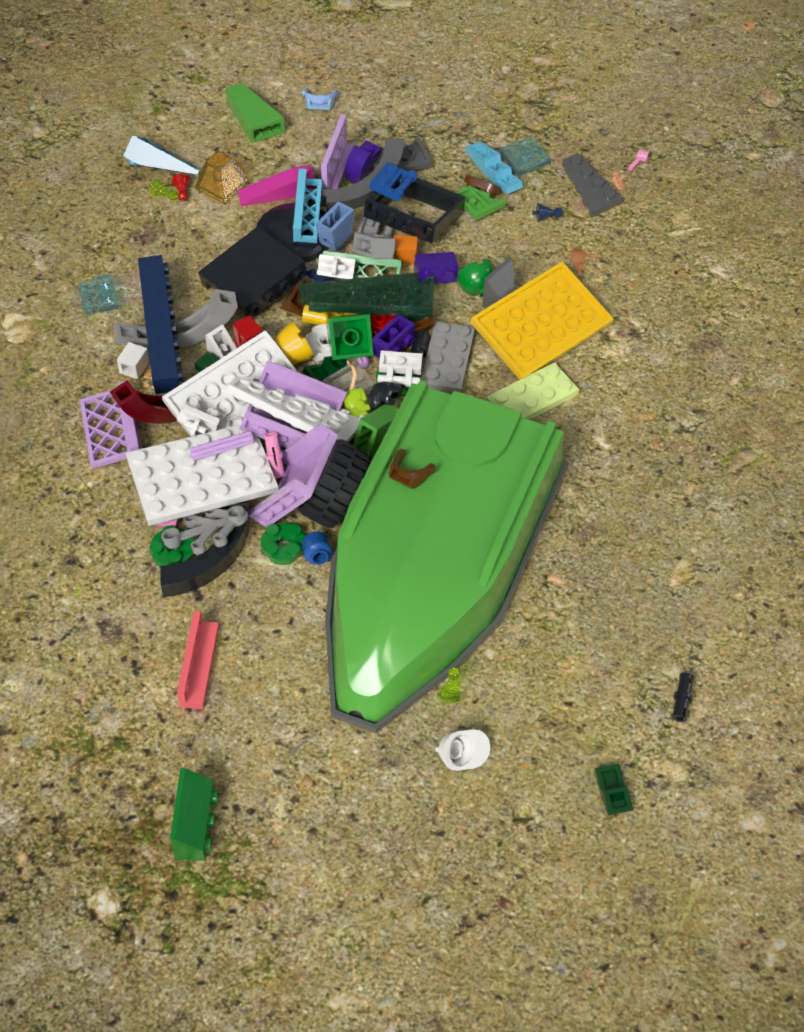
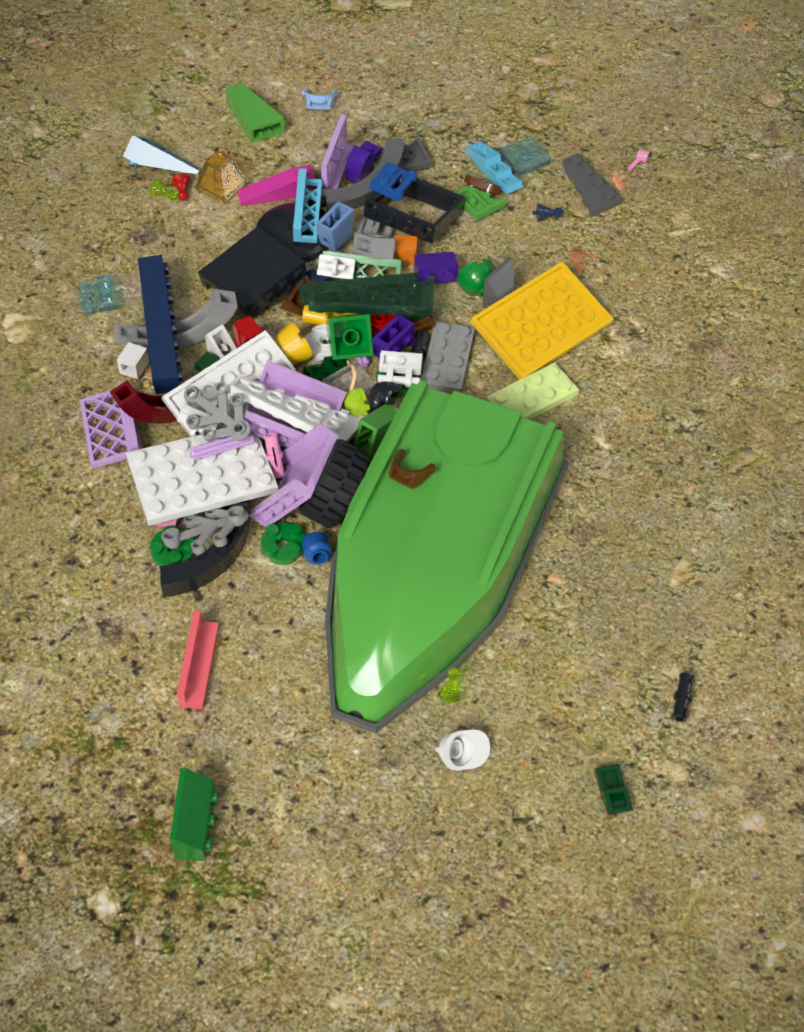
none -> light grey plant [184,381,251,442]

